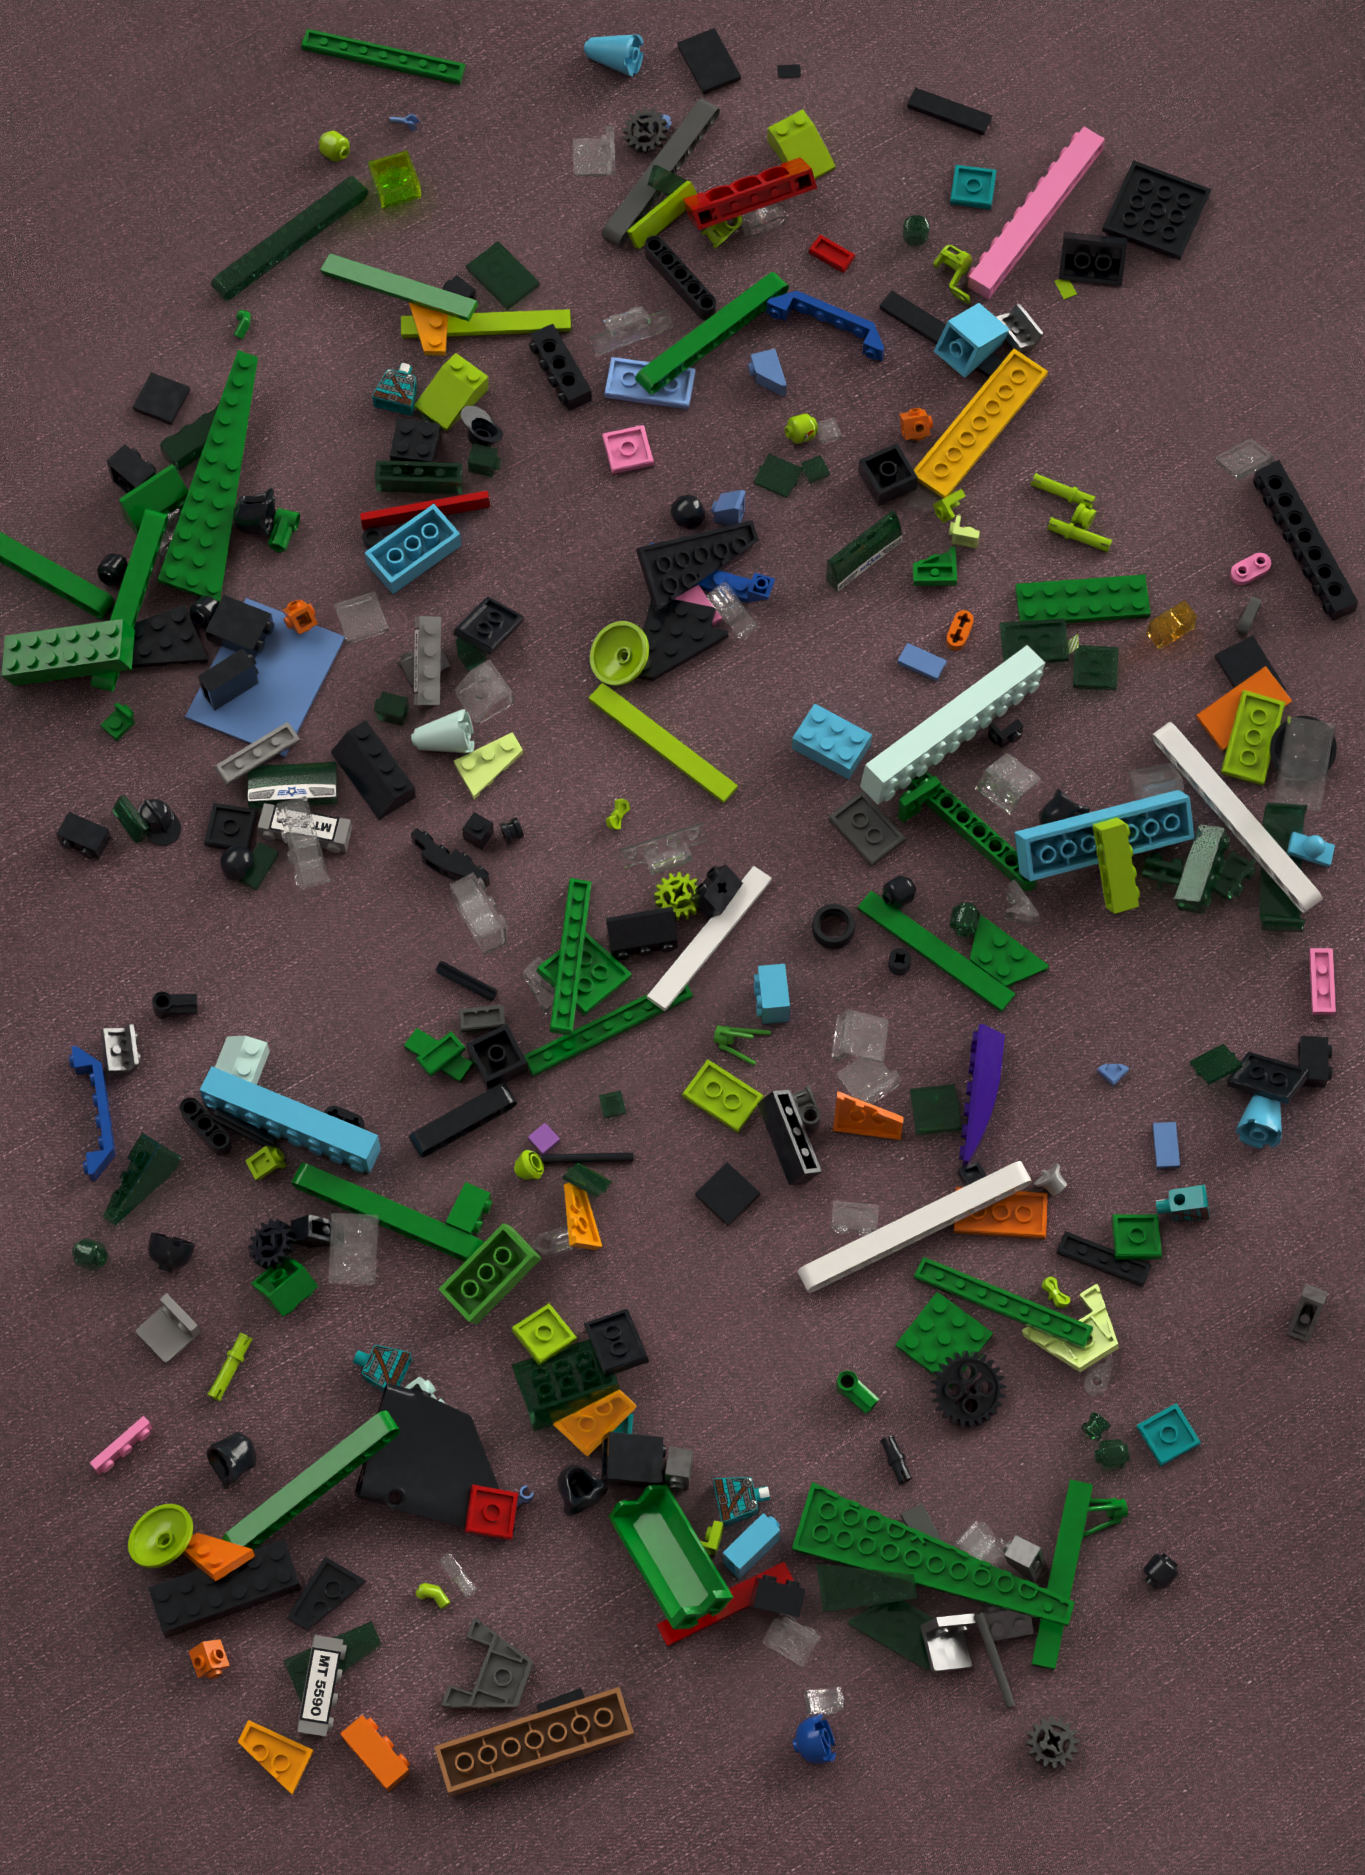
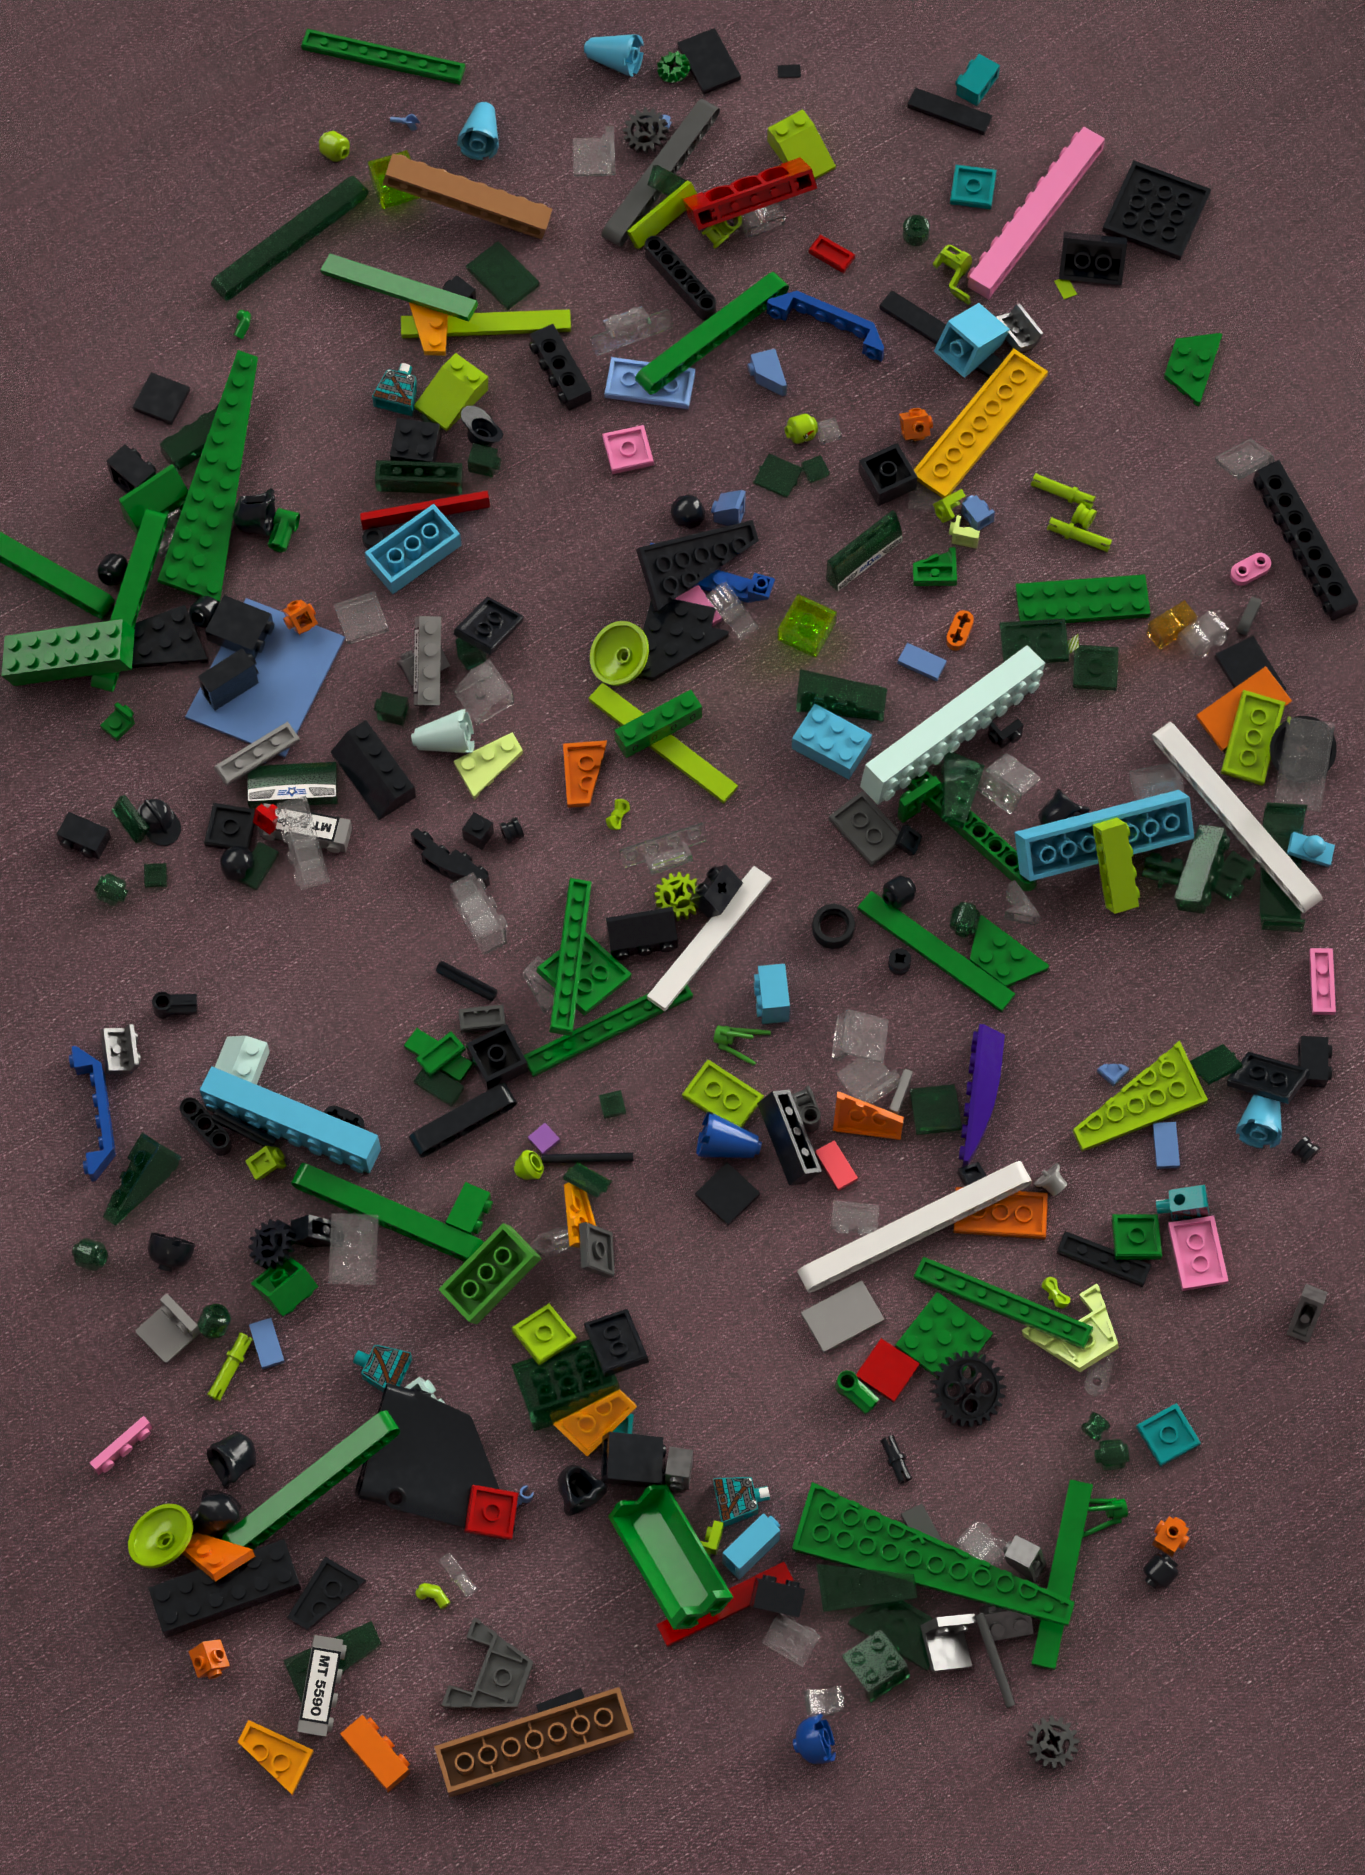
none -> clear green head [94,873,129,906]
none -> clear green tile [144,863,167,888]
none -> black piece [191,1489,241,1539]
none -> clear green head [197,1303,231,1339]
none -> medium blue tile [249,1318,285,1369]
none -> red tile [253,804,280,835]
none -> medium nougat brick [383,153,552,239]
none -> clear green tile [414,1068,464,1107]
none -> medium azure cone [457,102,499,160]
none -> orange wing [563,740,607,808]
none -> dark grey tile [579,1222,614,1278]
none -> green brick [615,689,702,758]
none -> green gear [657,51,690,83]
none -> blue cone [696,1112,762,1158]
none -> clear neon green brick [777,594,837,658]
none -> clear green wedge [796,669,887,721]
none -> light grey tile [801,1280,885,1354]
none -> coral tile [815,1140,858,1191]
none -> clear green bracket [842,1630,910,1703]
none -> red tile [856,1338,920,1403]
none -> light grey tile [889,1069,913,1115]
none -> black tile [895,825,923,856]
none -> clear green wing [941,752,985,829]
none -> teal brick [955,54,1000,106]
none -> medium blue brick [961,495,995,531]
none -> lime wing [1073,1040,1208,1152]
none -> orange brick [1152,1516,1190,1557]
none -> green wing [1164,333,1222,406]
none -> bright pink plate [1168,1215,1228,1291]
none -> clear brick [1177,610,1229,659]
none -> black wheel [1291,1135,1320,1164]

